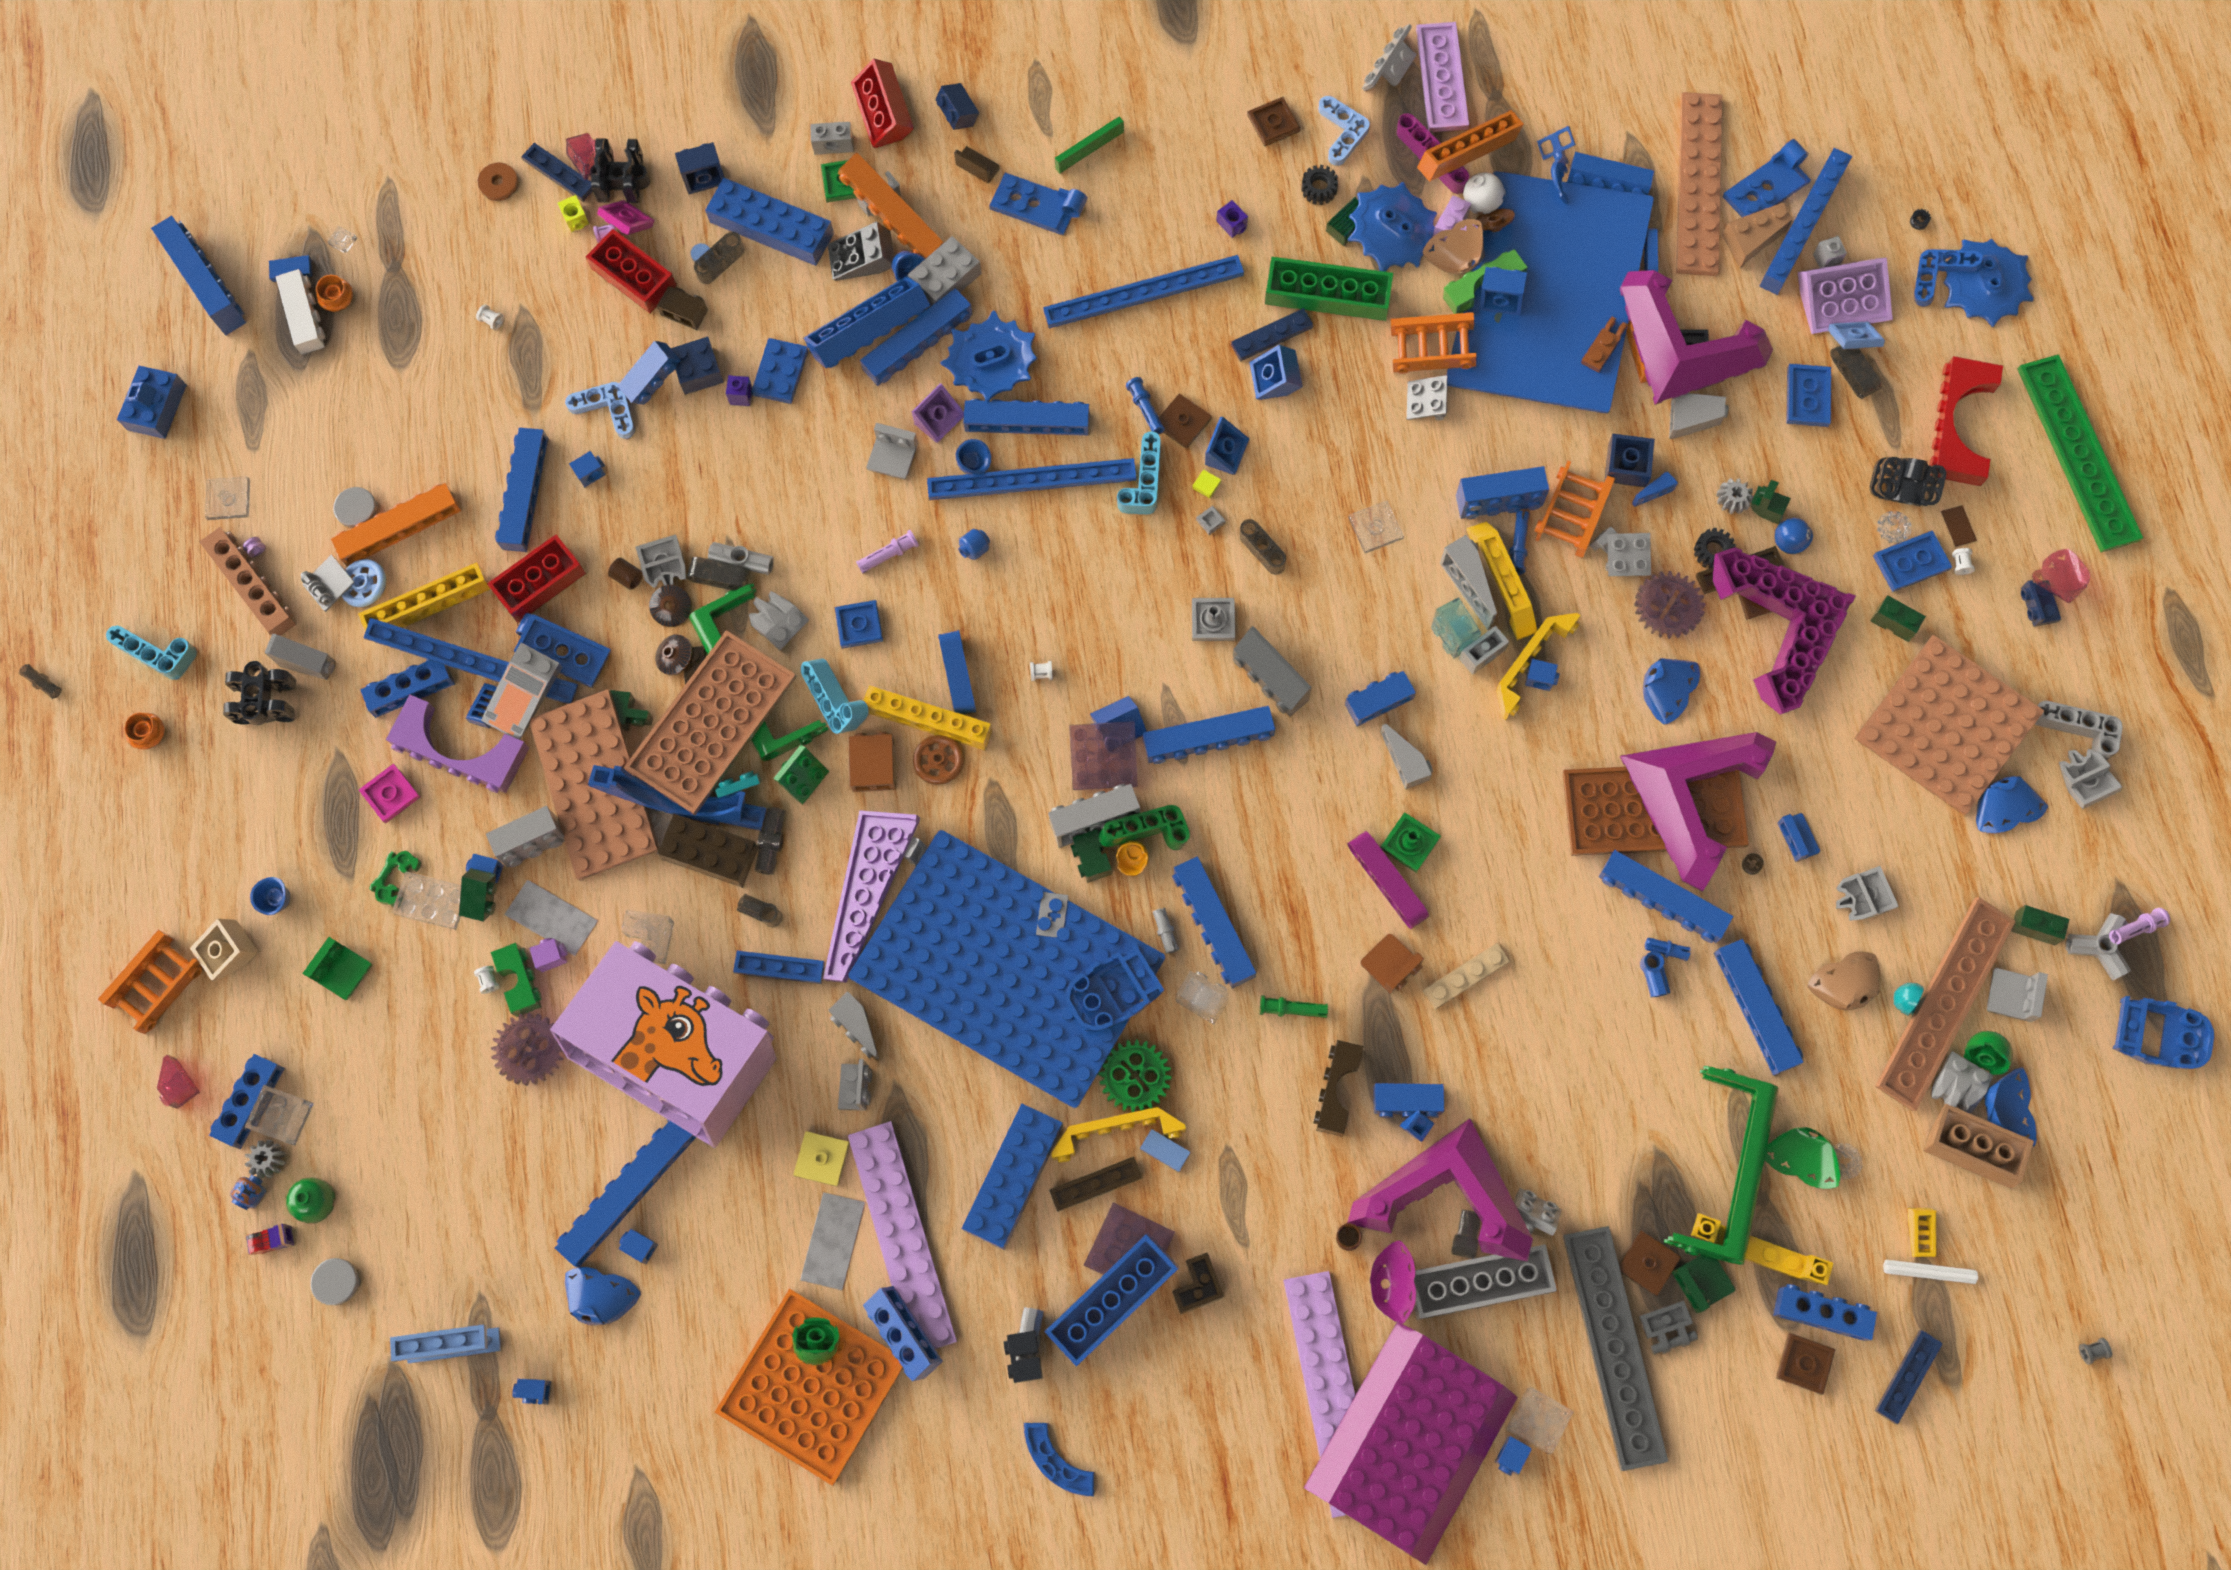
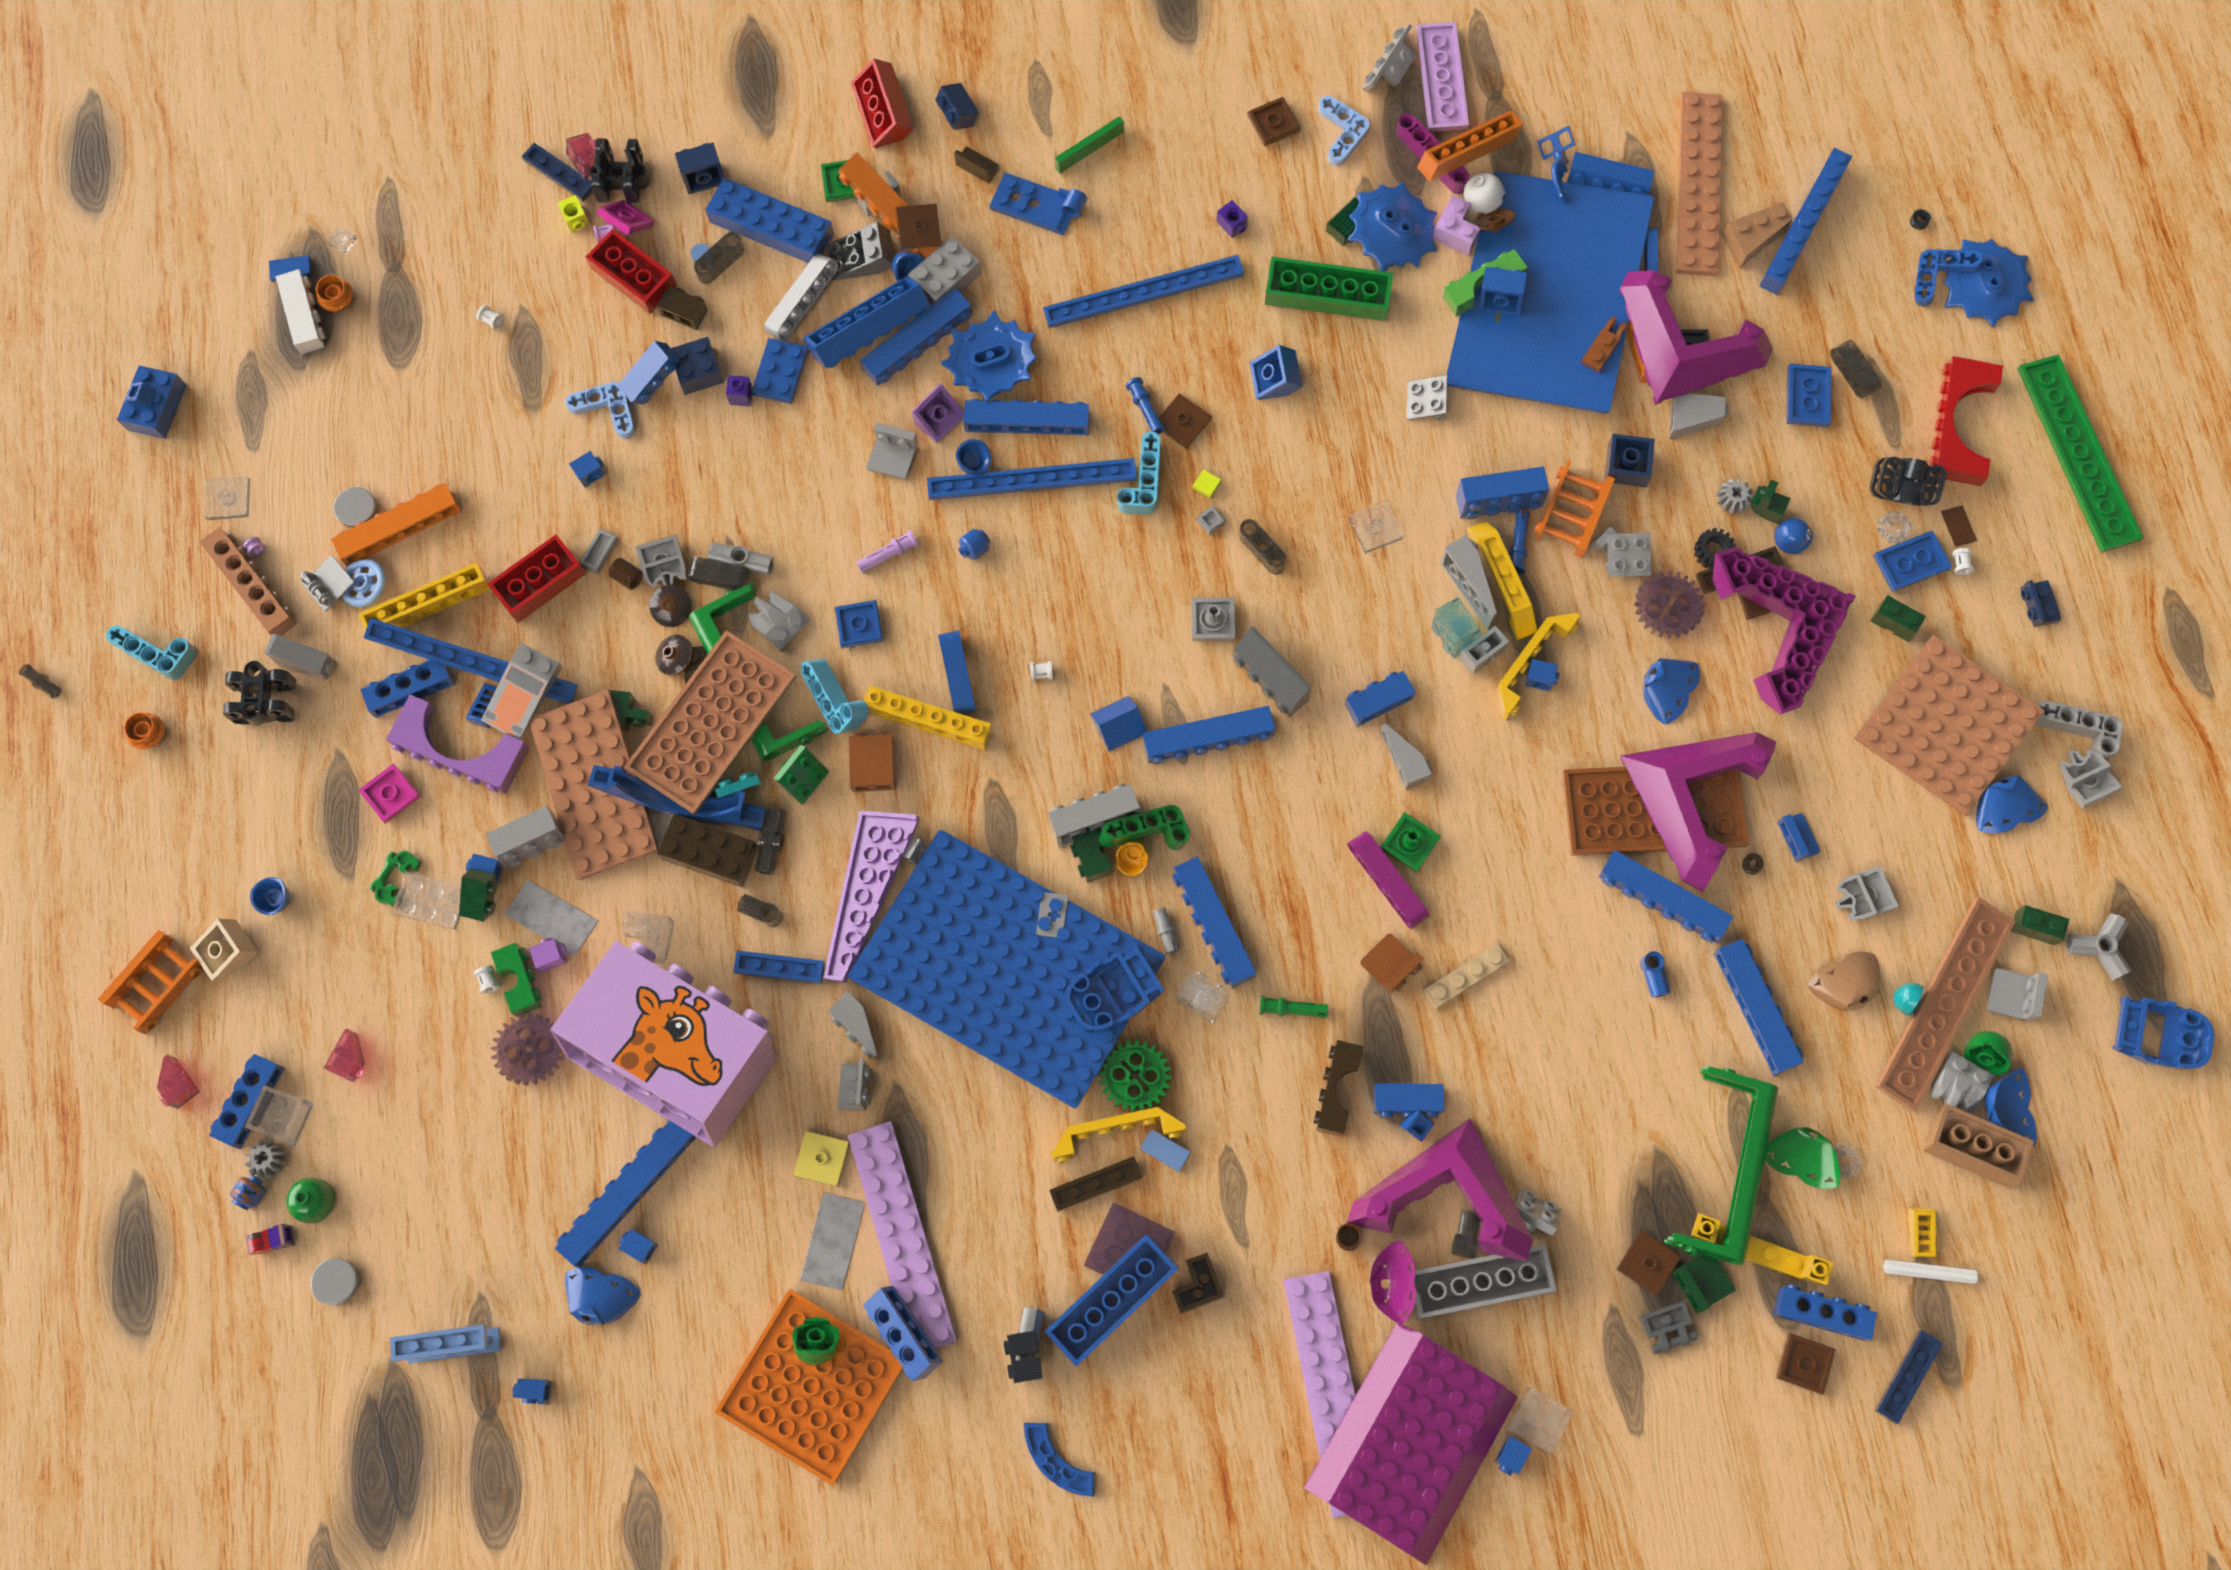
blue brick [151,215,246,336] -> none
green bracket [302,937,372,1000] -> none
dark orange tile [477,162,519,201] -> none
blue brick [495,427,548,552] -> none
blue hinge [514,613,611,688] -> none
light grey brick [810,122,854,155] -> none
dark orange plate [913,735,964,785] -> none
blue brick [961,1103,1063,1251] -> none
plate [1069,721,1138,790] -> none
blue slope [1205,417,1249,475] -> none
dark blue plate [1231,308,1313,362] -> none
black tyre [1301,165,1338,205] -> none
orange fence [1391,312,1476,374] -> none
medium nougat piece [1423,219,1485,273] -> none
dark grey plate [1563,1226,1668,1471] -> none
blue slope [1632,471,1678,507] -> none
blue axle [1644,938,1691,961] -> none
blue hinge [1723,139,1811,217] -> none
lavender slope [1798,258,1893,334] -> none
light grey brick [1813,236,1847,268] -> none
medium blue tile [1828,322,1885,349] -> none
clear pink piece [2032,548,2091,603] -> none
dark grey bush [2079,1338,2112,1365] -> none
lavender pin [2109,908,2170,944] -> none
none -> clear pink slope [324,1028,365,1083]
none -> light grey tile [579,528,619,574]
none -> light grey beam [764,254,838,340]
none -> reddish brown plate [895,204,942,249]

